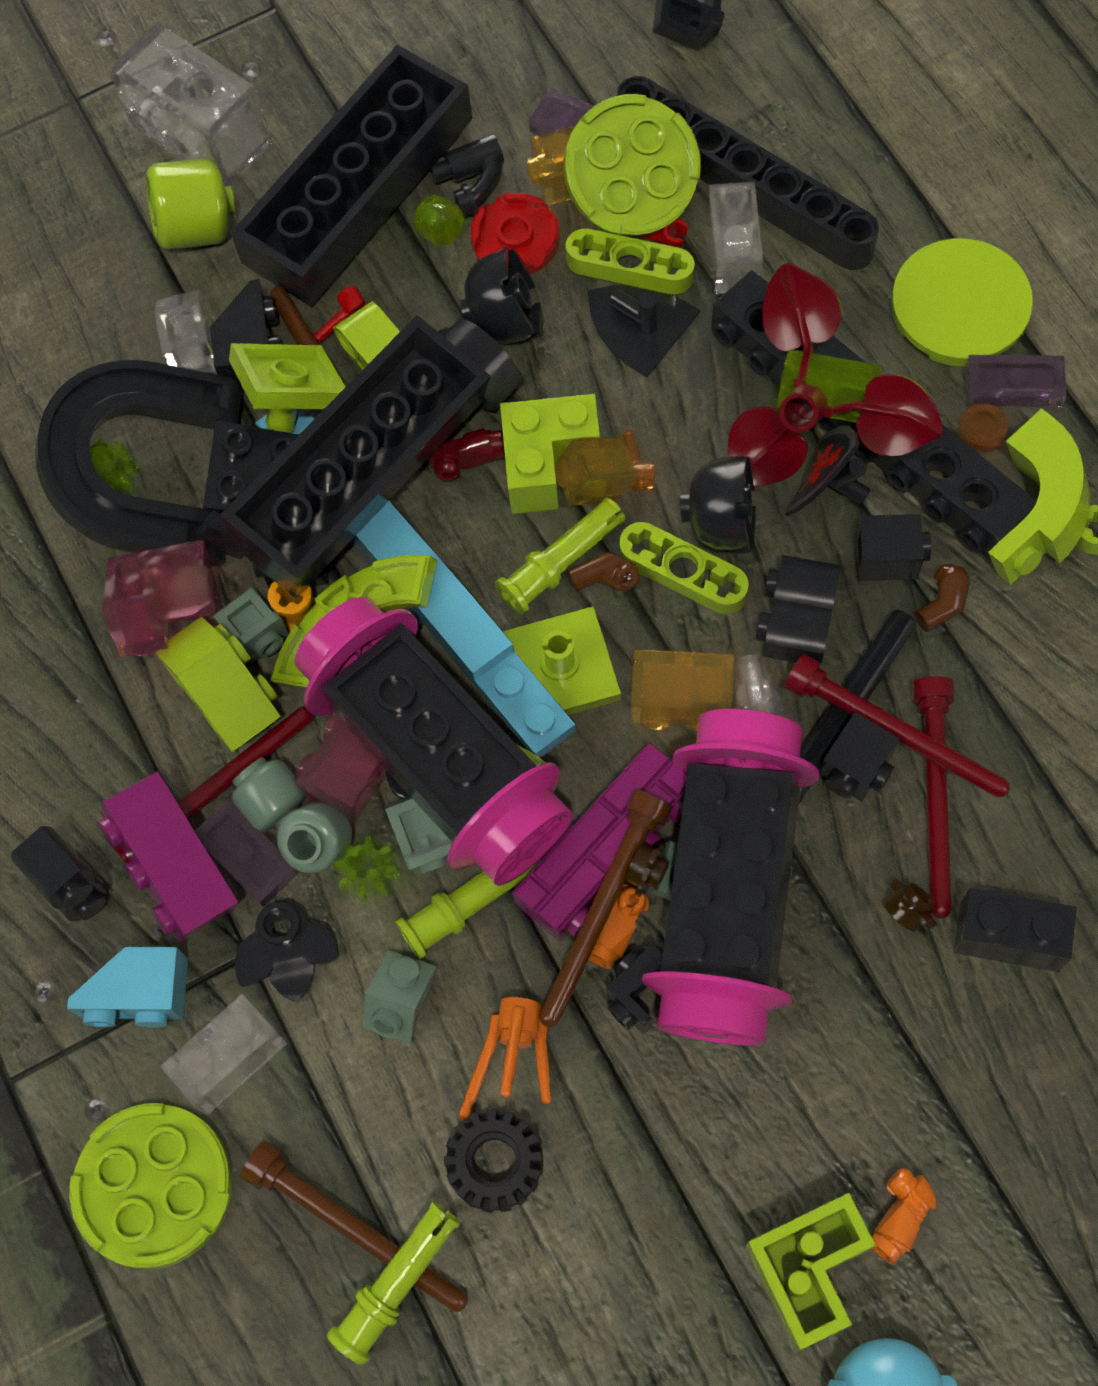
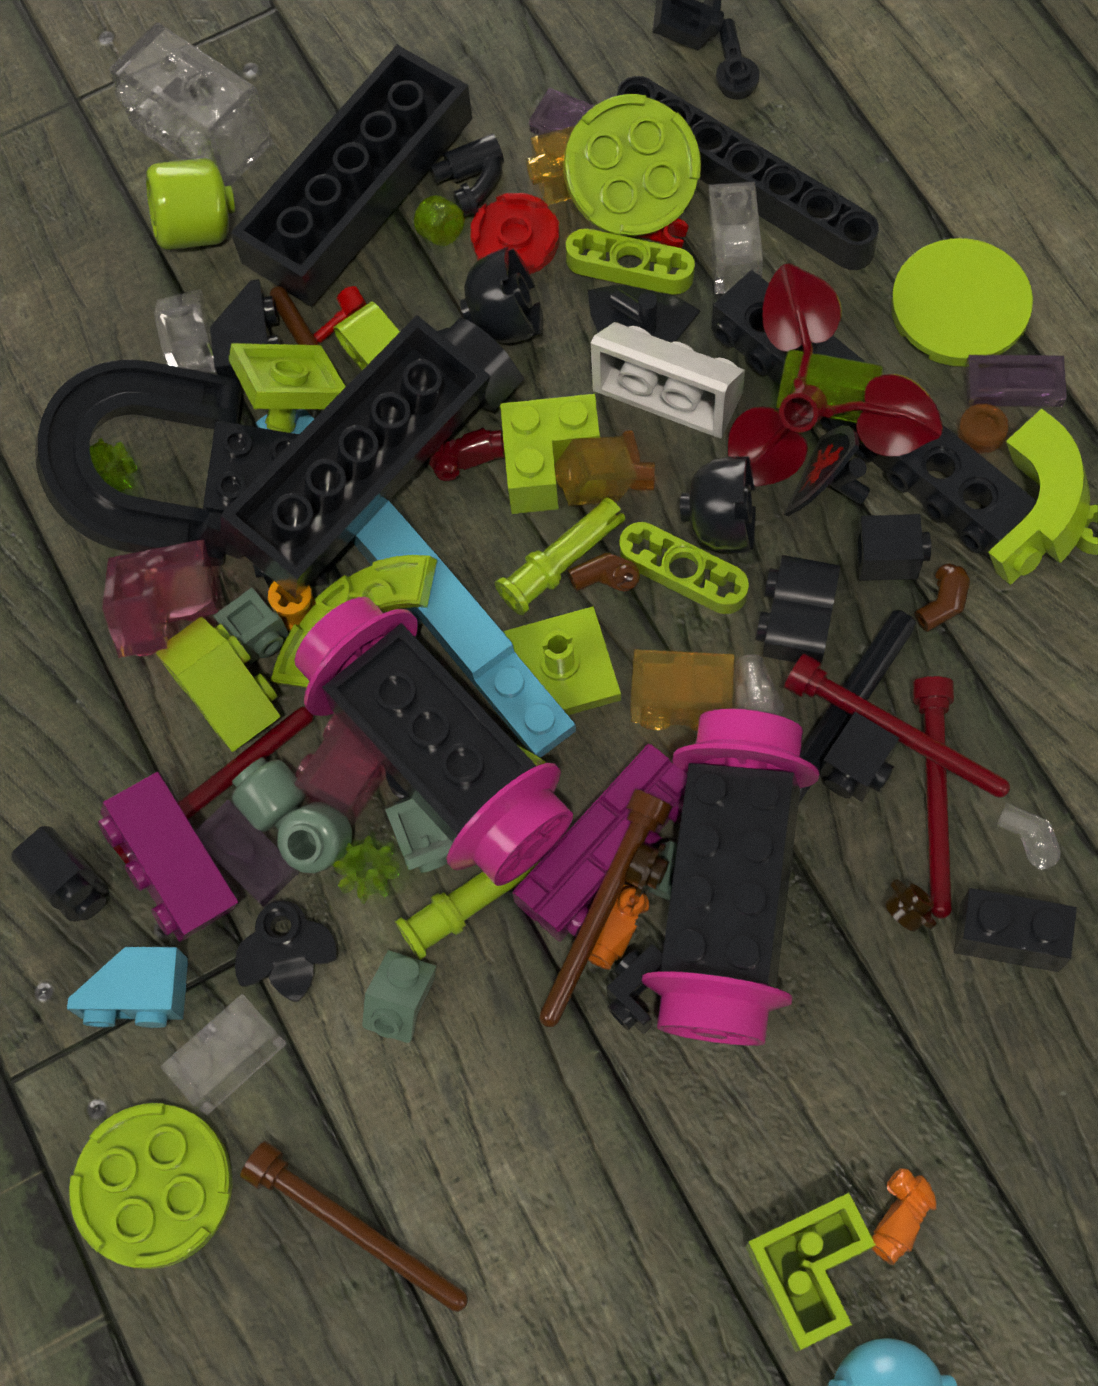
lime pin [326,1201,461,1366] -> none
black tyre [444,1109,544,1213] -> none
orange plant [459,997,551,1120] -> none
none -> white slope [591,322,745,439]
none -> black plate [716,18,760,100]
none -> clear arm [997,803,1061,870]

